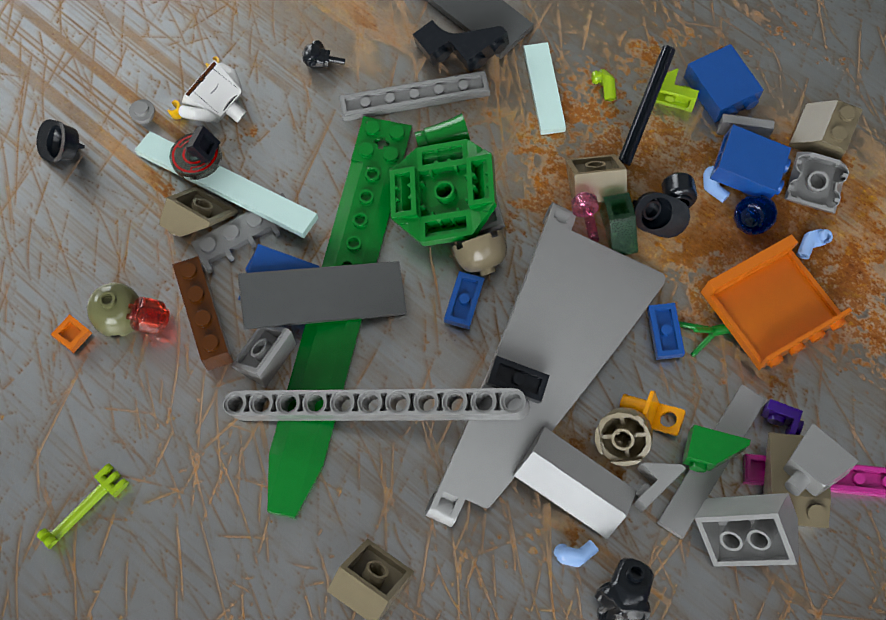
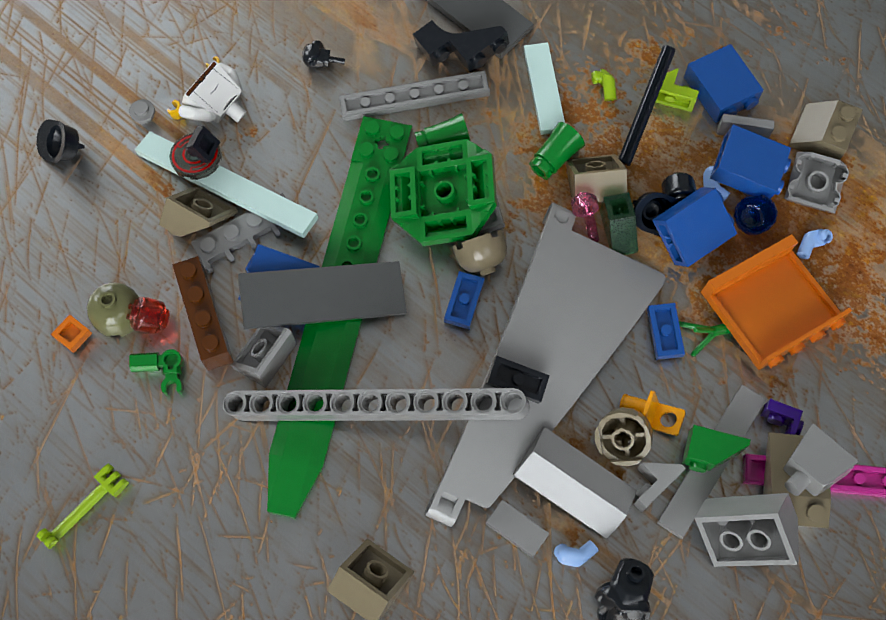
none -> green bar [129,349,184,395]
none -> light grey tile [486,499,550,558]
none -> green plant [529,122,585,180]
none -> blue brick [652,187,738,267]

